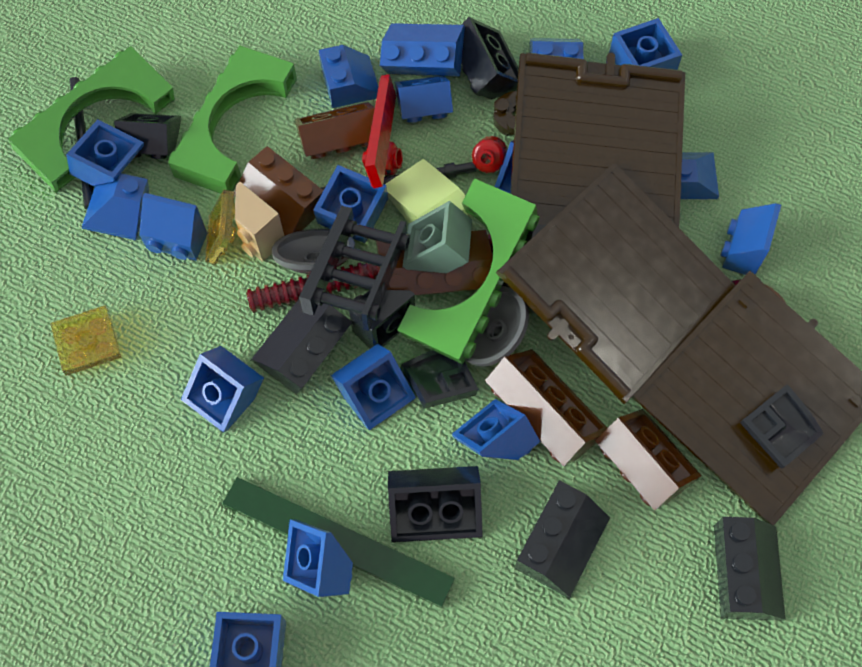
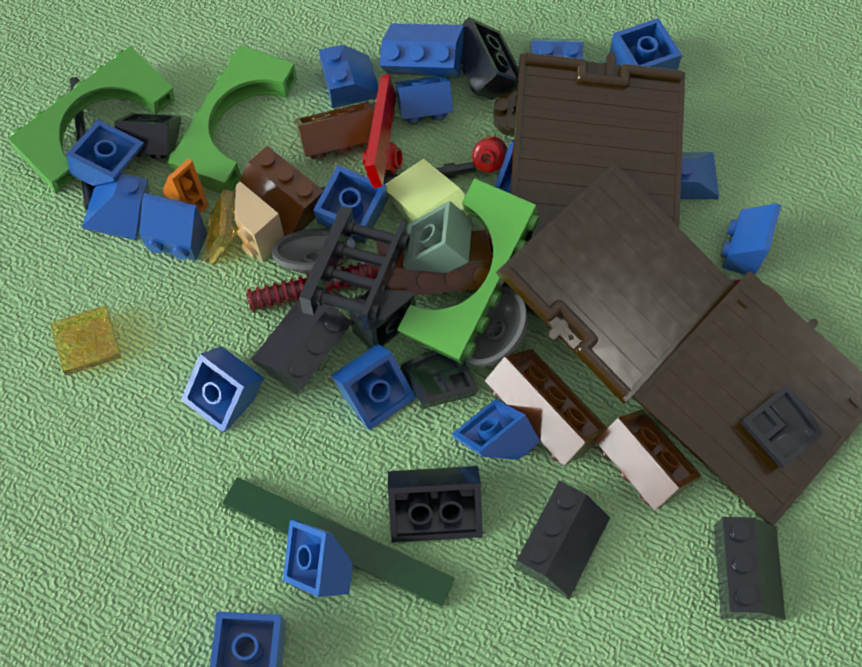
none -> orange slope [162,158,209,214]

